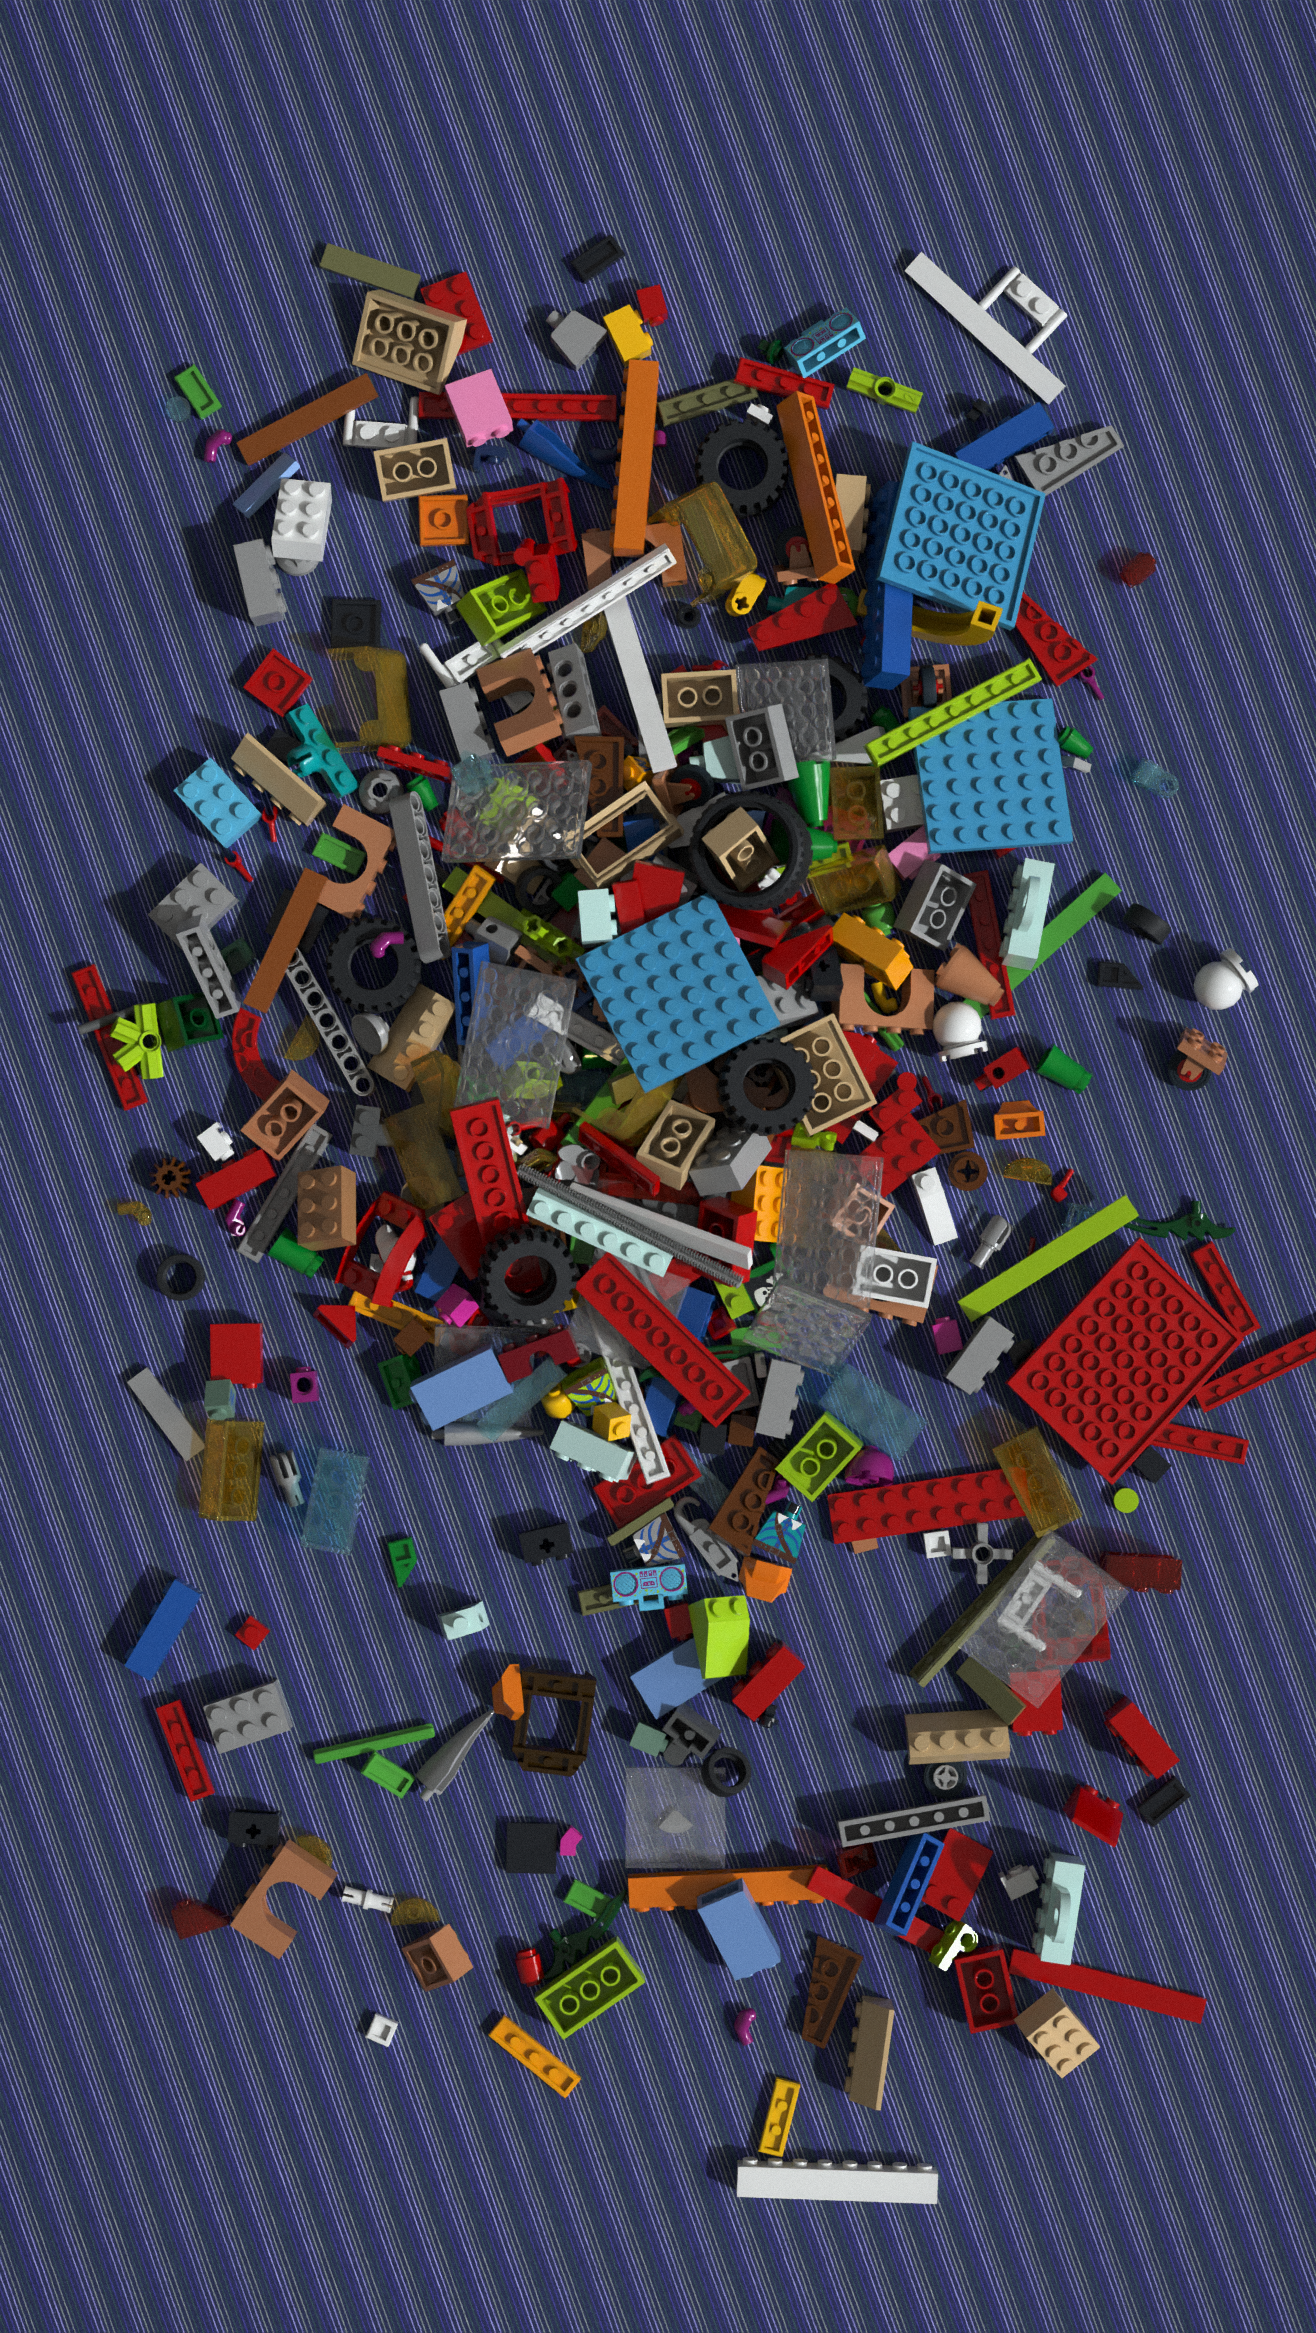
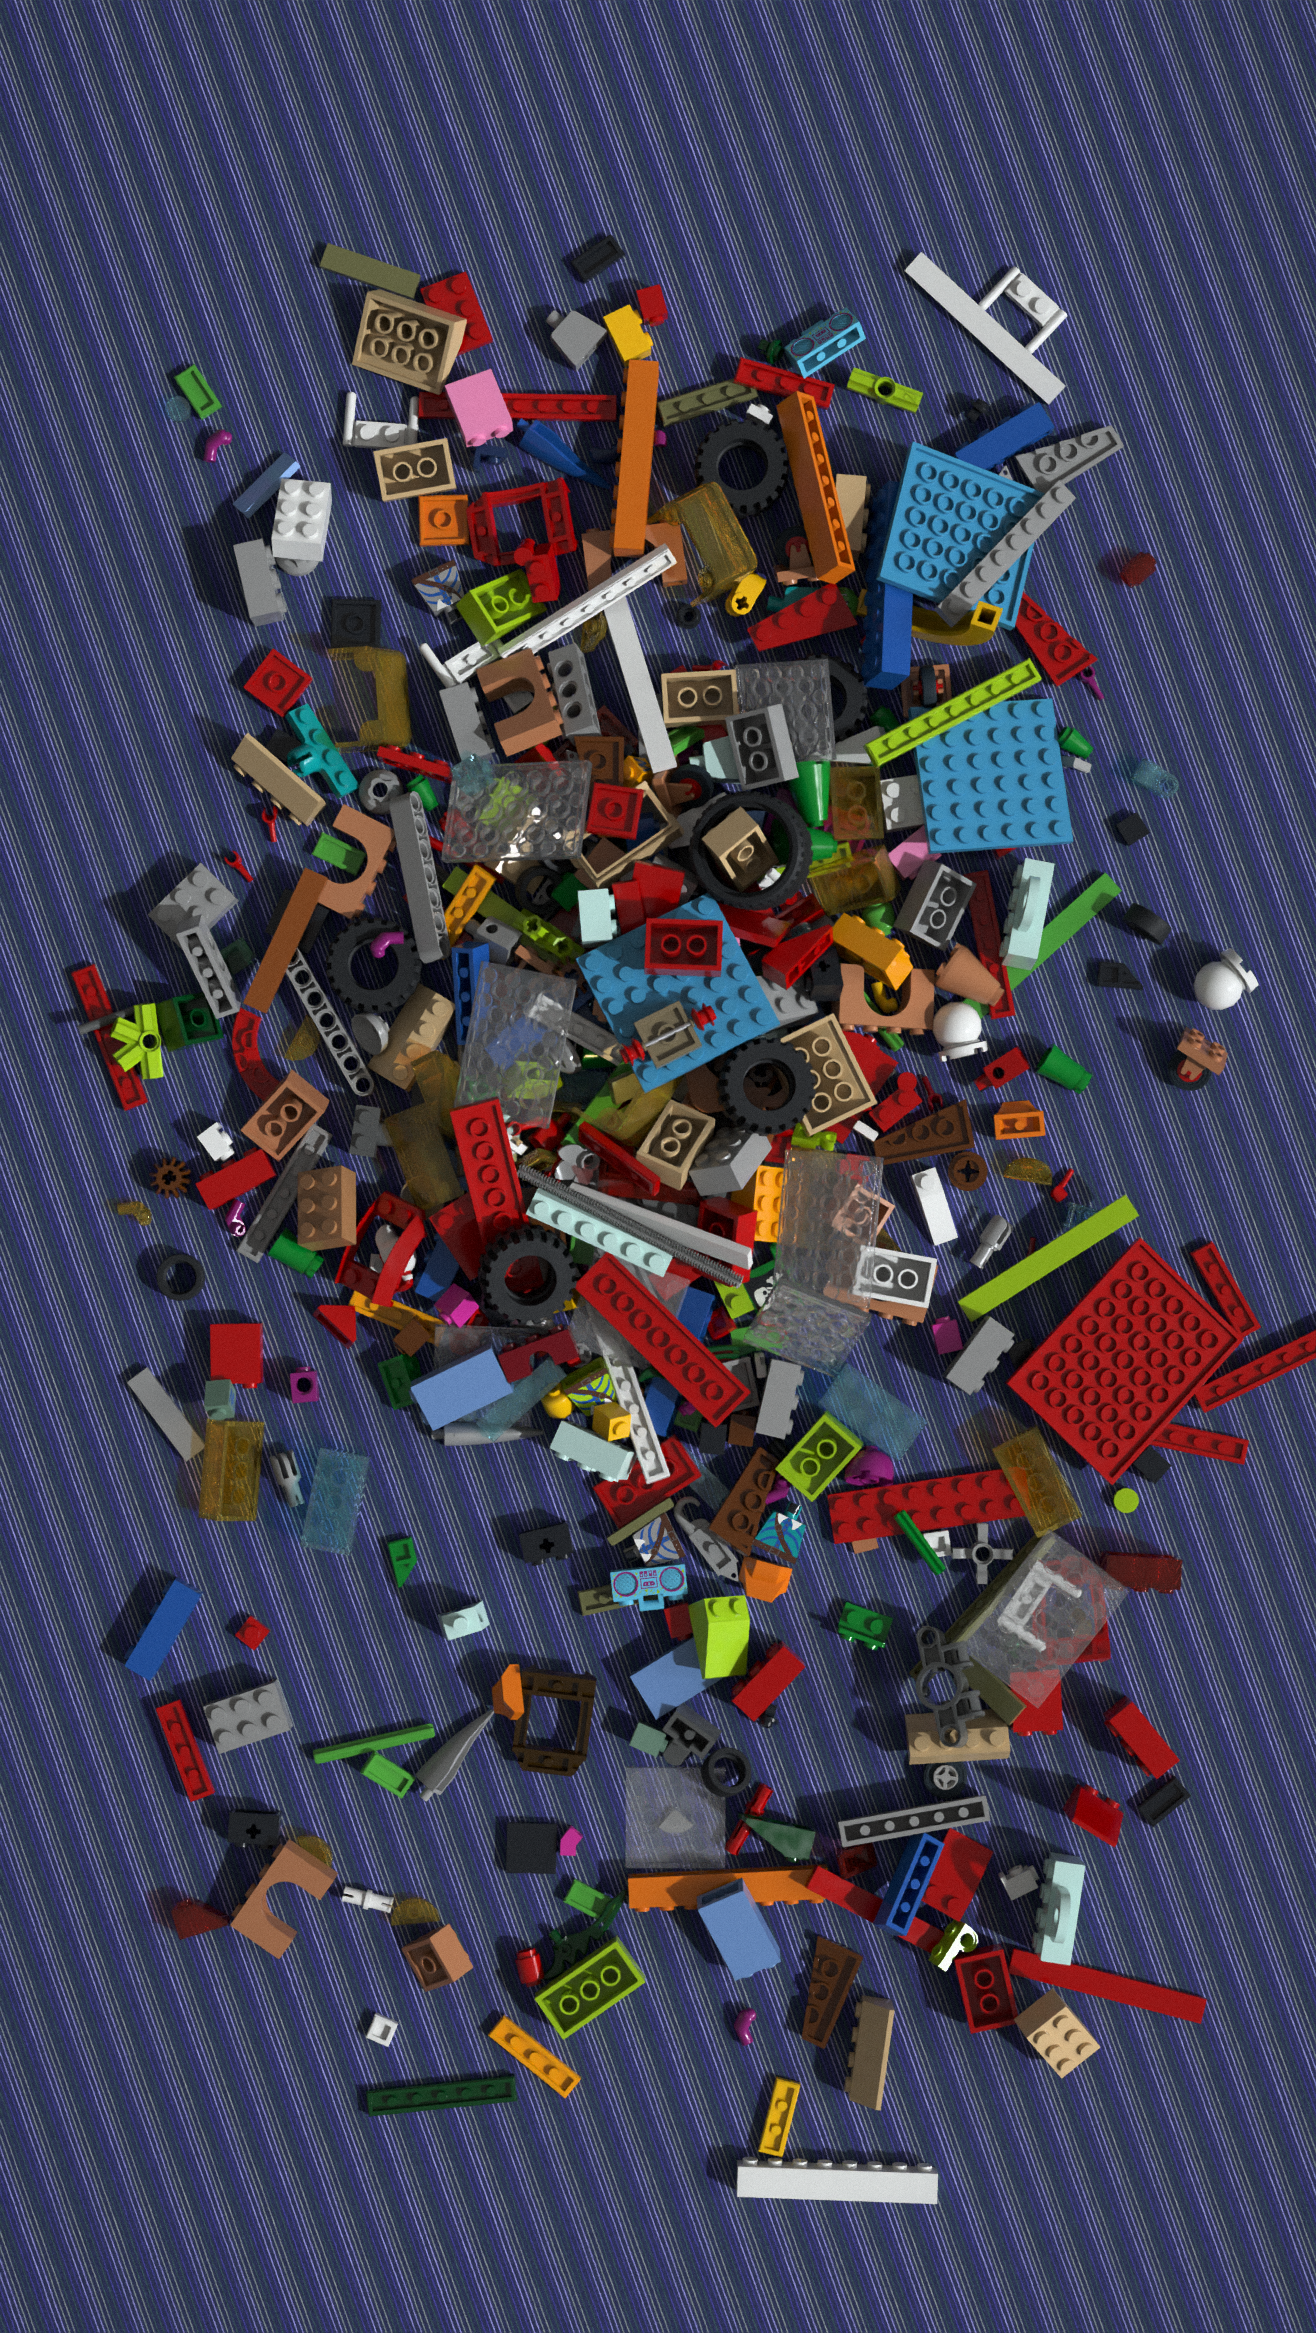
medium azure brick [174,757,262,849] -> none
dark orange tile [236,373,379,466] -> none
red plate [852,1112,941,1198] -> none
dark green piece [1124,1201,1236,1241] -> none
none -> dark green tile [366,2074,517,2117]
none -> red tile [585,782,644,840]
none -> dark tan plate [619,1001,717,1070]
none -> red brick [644,918,723,977]
none -> red pin [724,1783,774,1856]
none -> dark green slope [738,1812,815,1863]
none -> green bracket [836,1601,893,1650]
none -> green axle [894,1510,946,1575]
none -> dark grey piece [916,1626,985,1748]
none -> light grey plate [934,480,1076,627]
none -> black tile [1115,812,1150,846]

